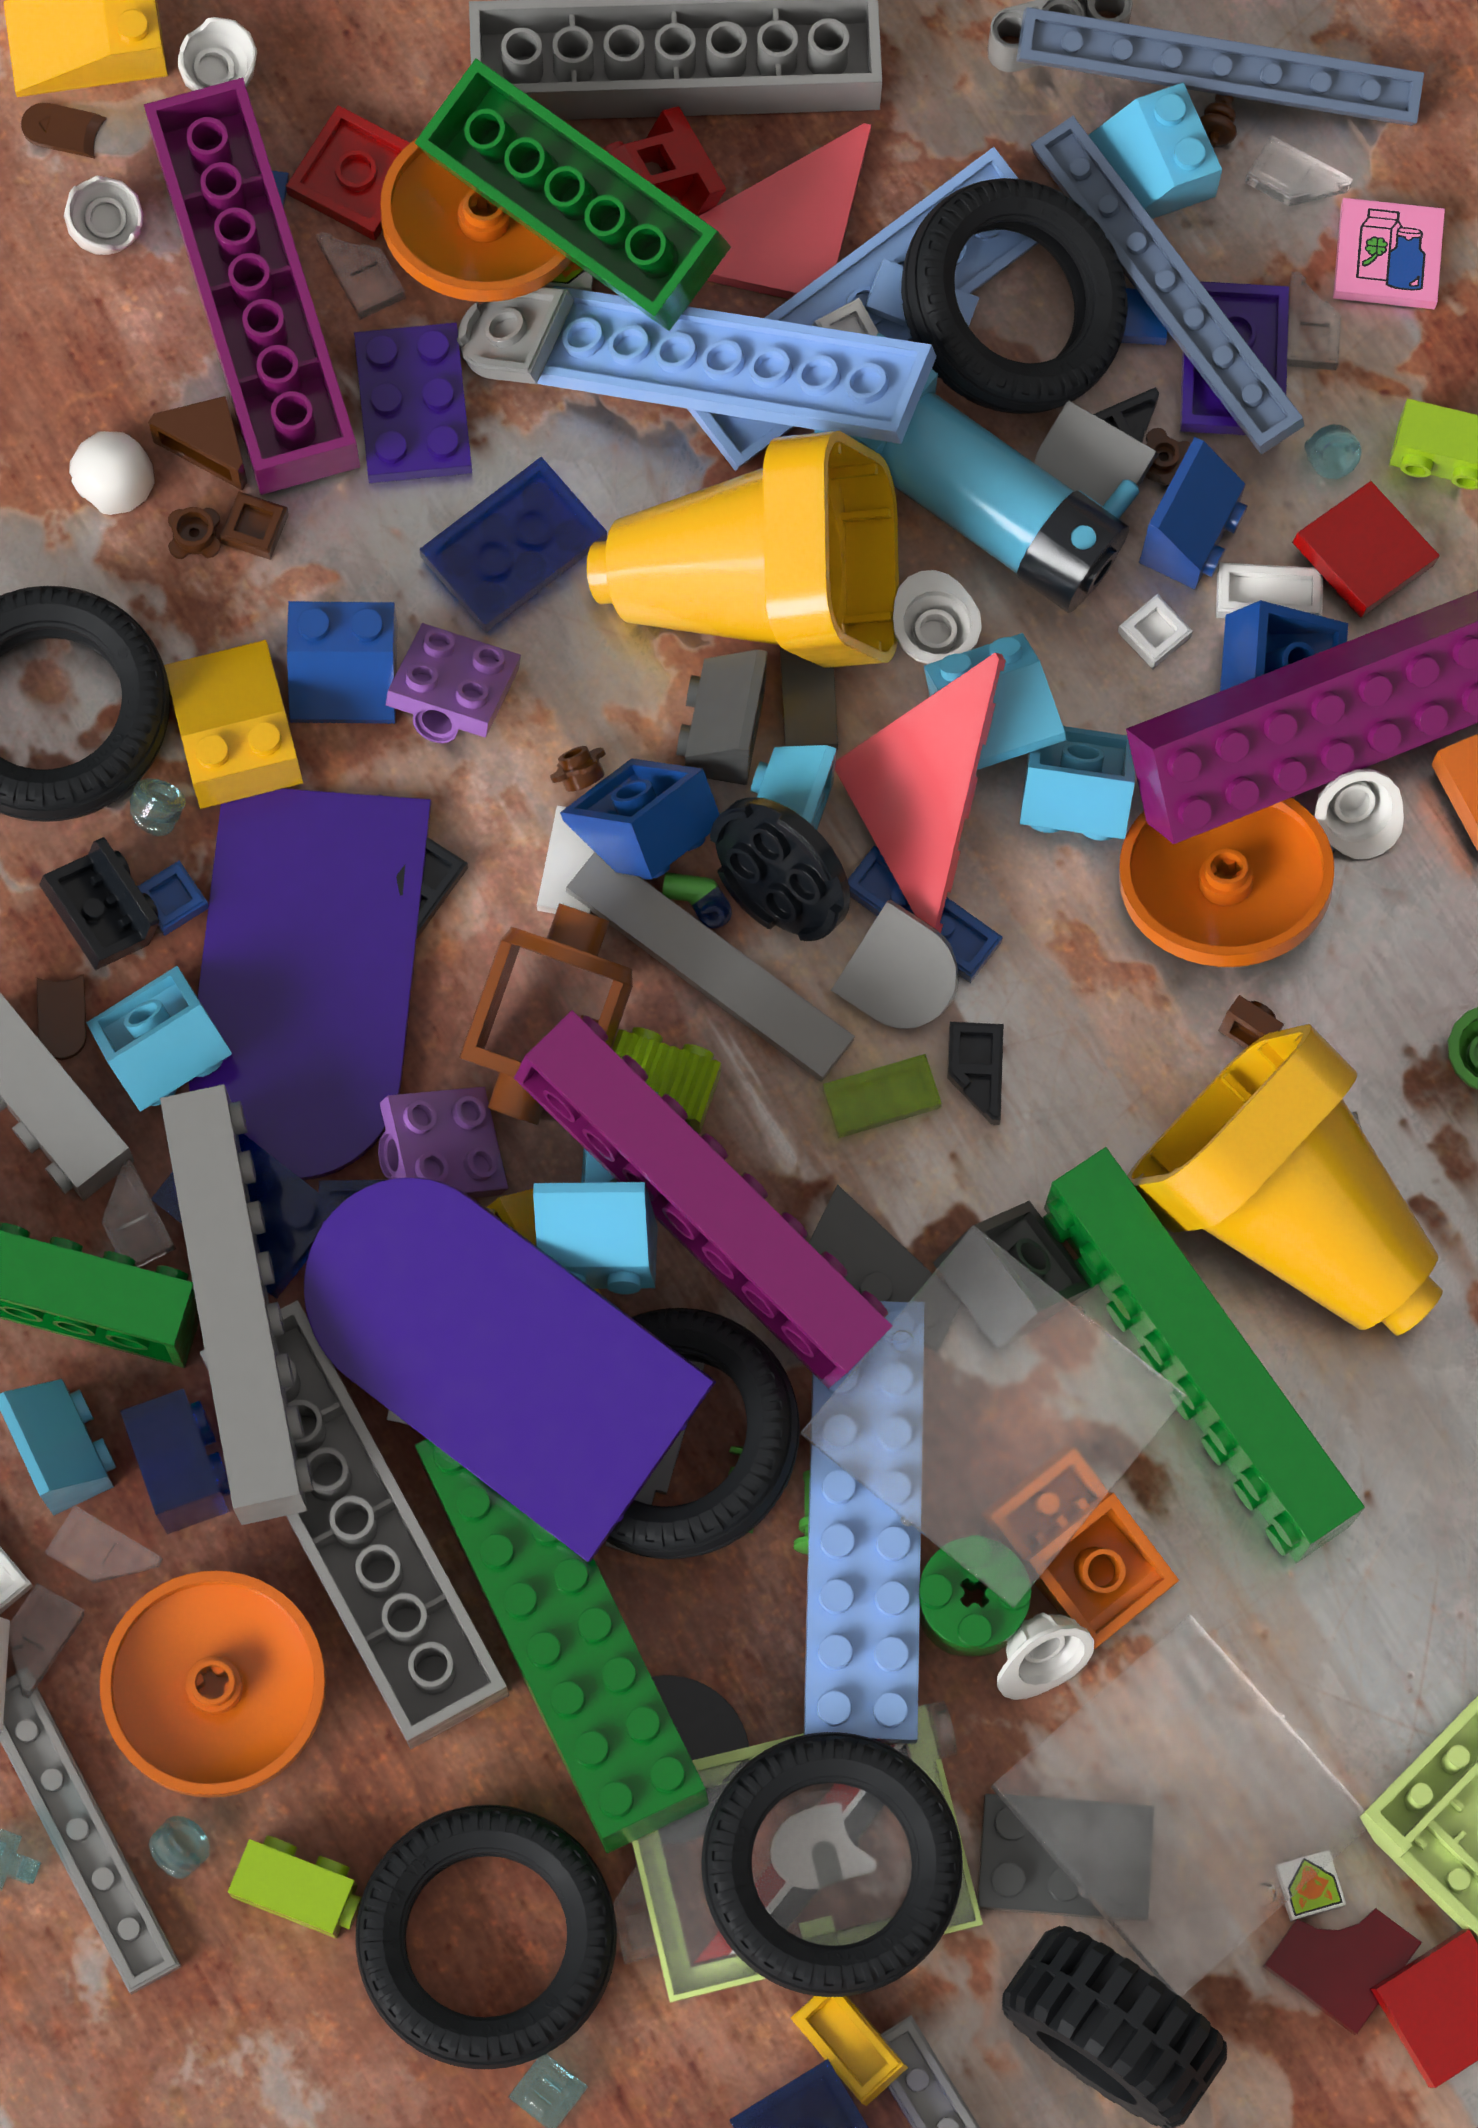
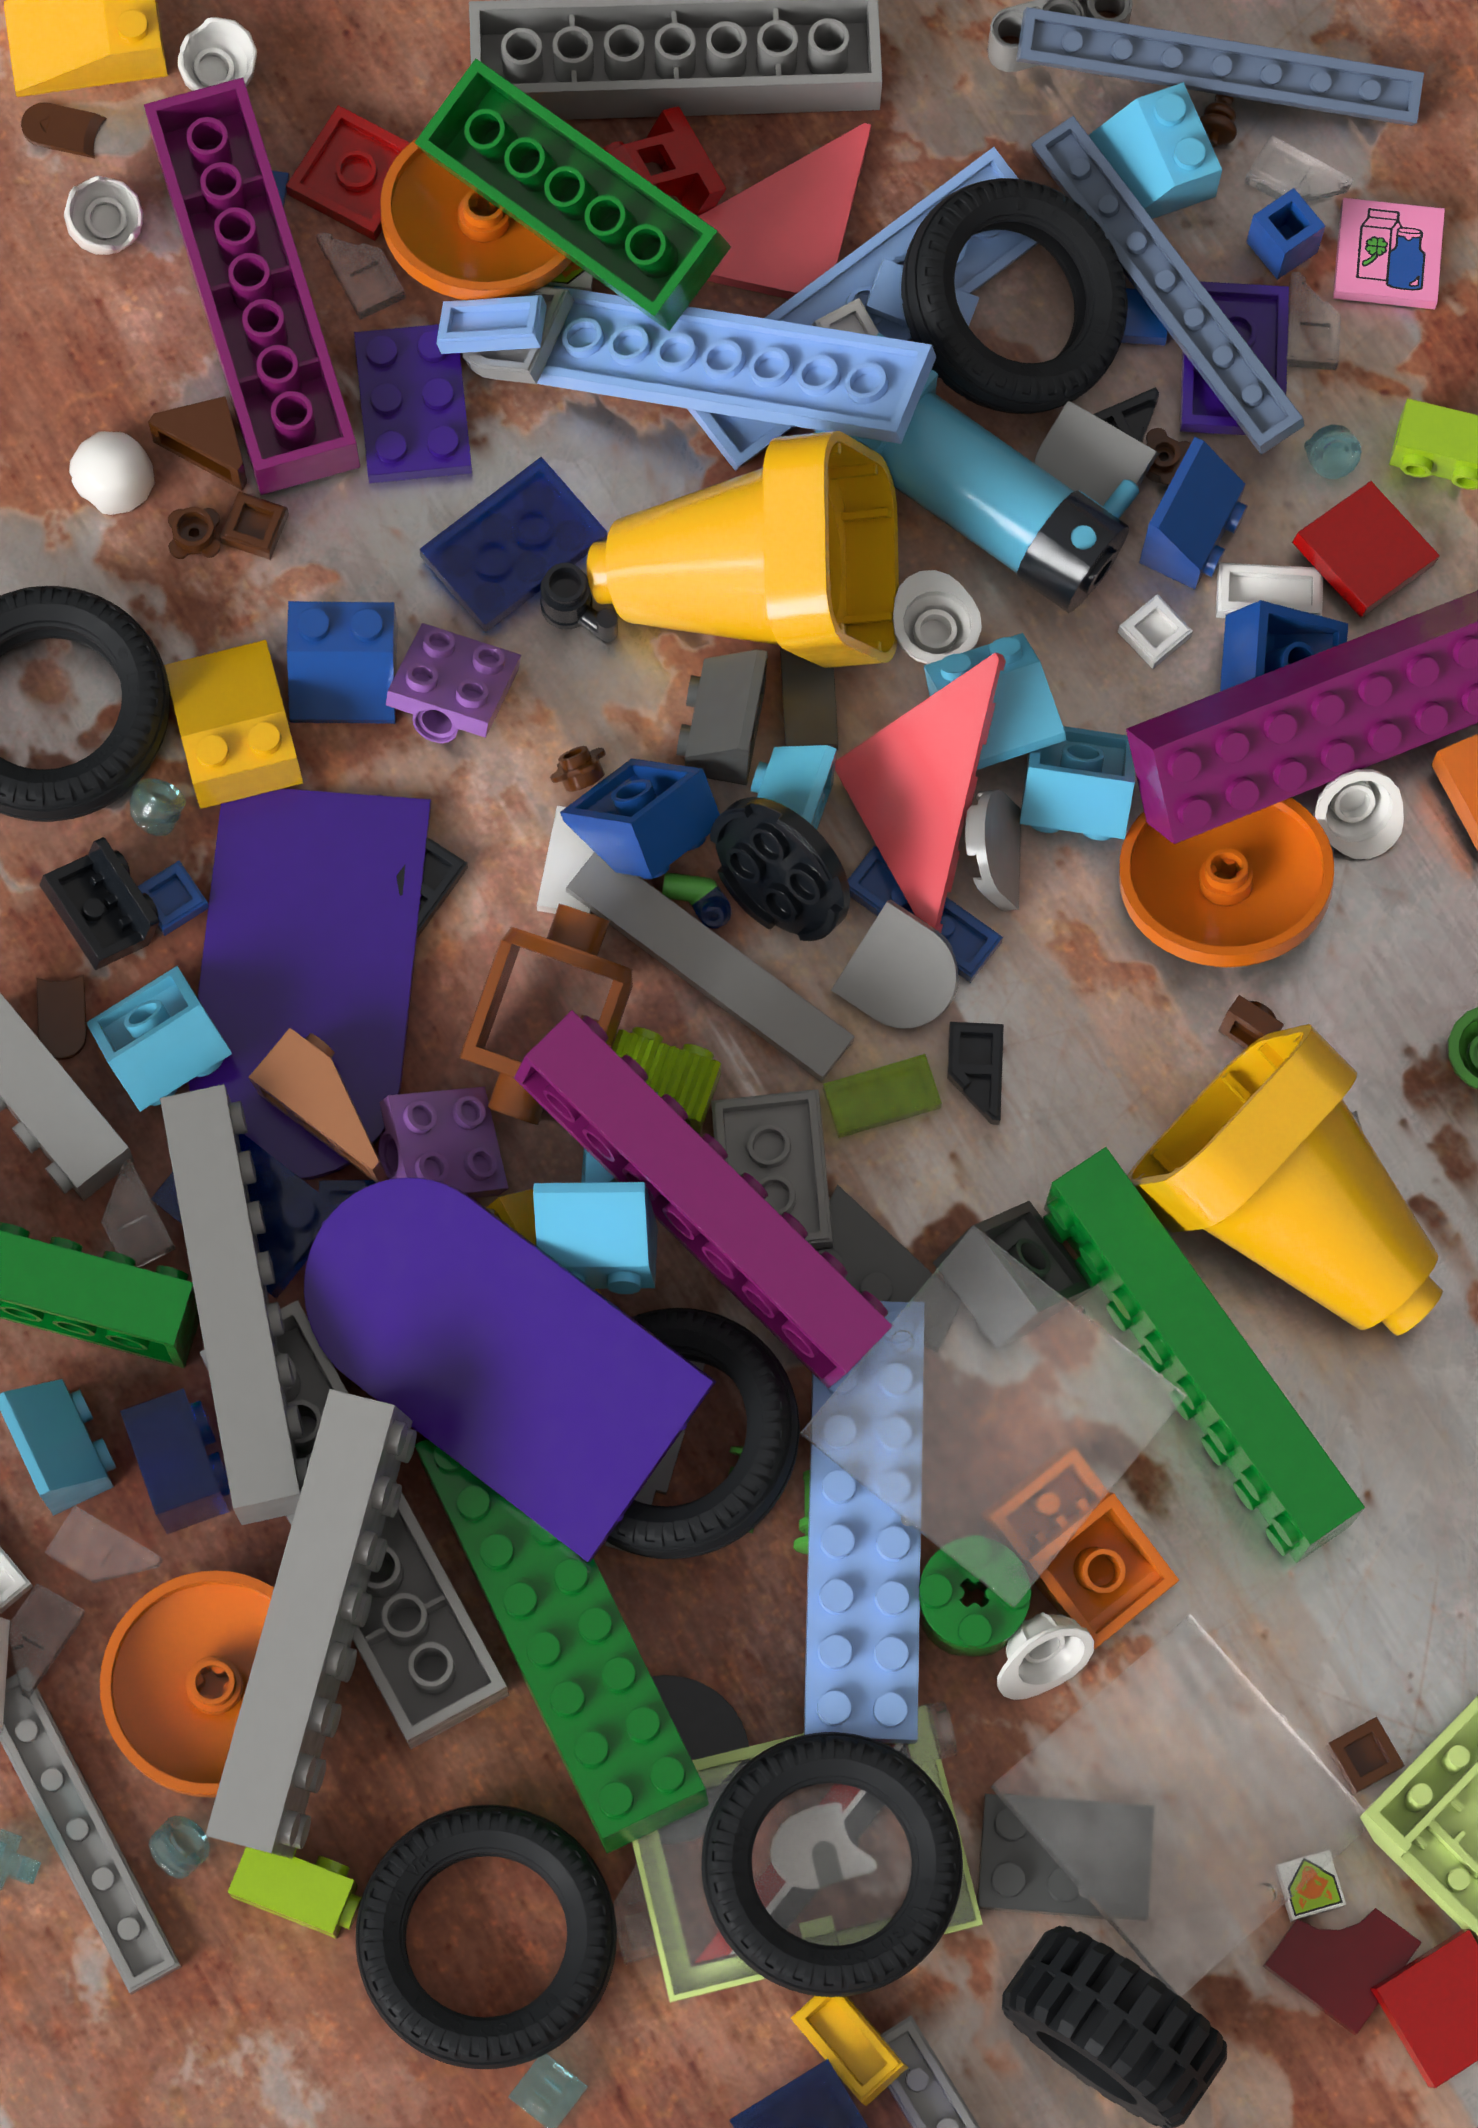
none -> light grey brick [205,1389,417,1859]
none -> nougat slope [249,1028,388,1183]
none -> light blue tile [436,295,547,354]
none -> black piece [540,563,618,642]
none -> light grey tile [711,1089,834,1249]
none -> light grey tile [965,790,1021,911]
none -> blue brick [1246,188,1326,280]
none -> reddish brown plate [1326,1717,1405,1795]

